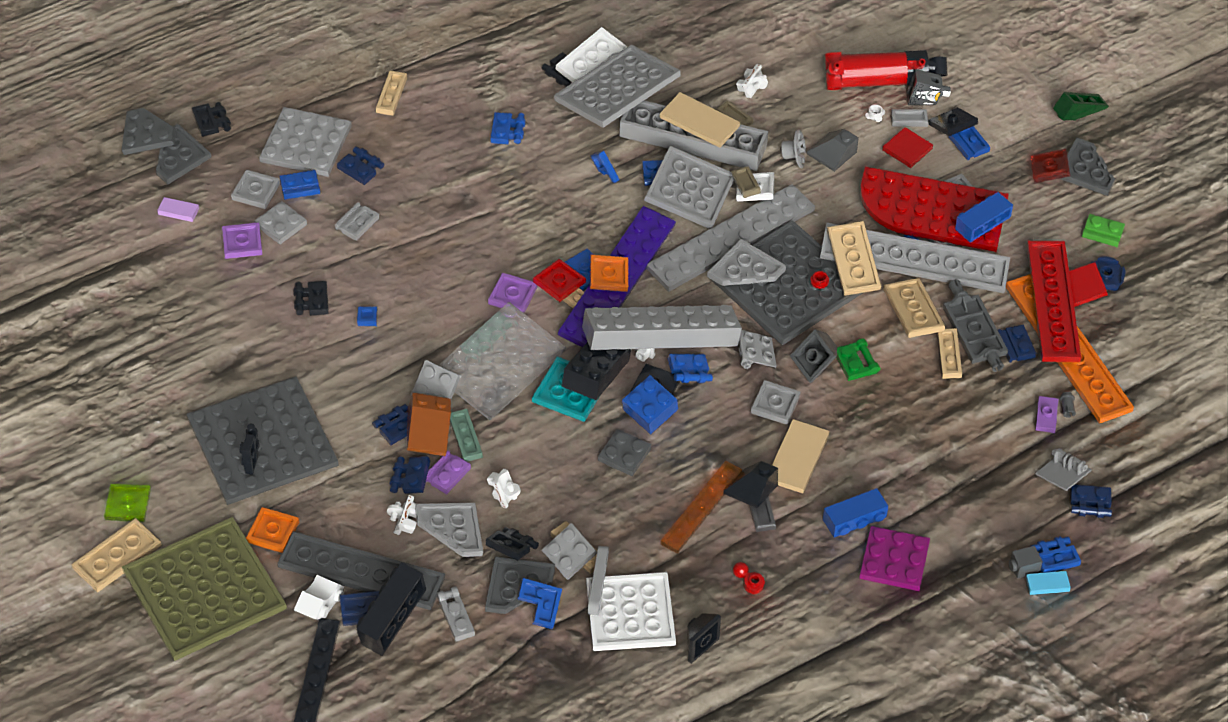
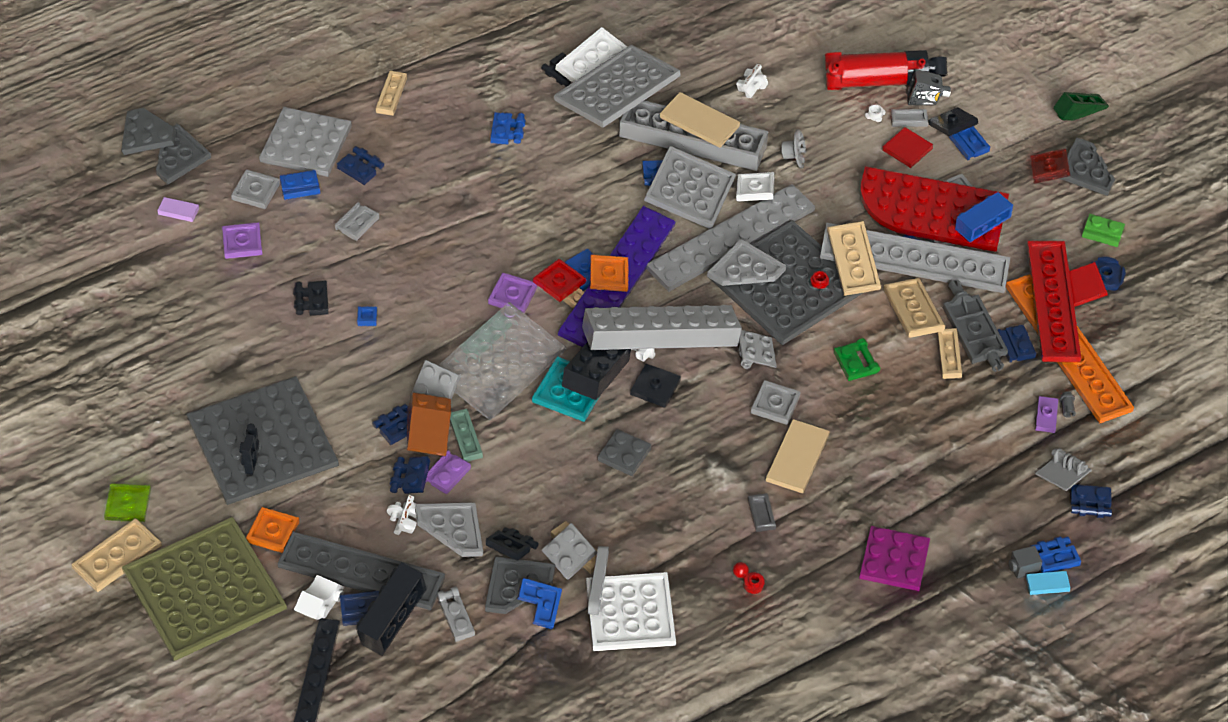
black plate [192,102,231,137] -> none
light grey plate [255,201,307,244] -> none
white hips [487,469,521,508] -> none
blue tile [591,151,620,183] -> none
blue brick [622,375,678,435] -> none
clear orange tile [661,460,742,554] -> none
blue plate [667,354,713,383] -> none
black slope [687,613,721,664] -> none
dark tan tile [715,101,753,126] -> none
black slope [723,461,778,508] -> none
dark tan tile [731,166,761,198] -> none
dark grey slope [790,329,837,383] -> none
dark grey slope [807,129,859,172] -> none
blue brick [823,488,888,537] -> none

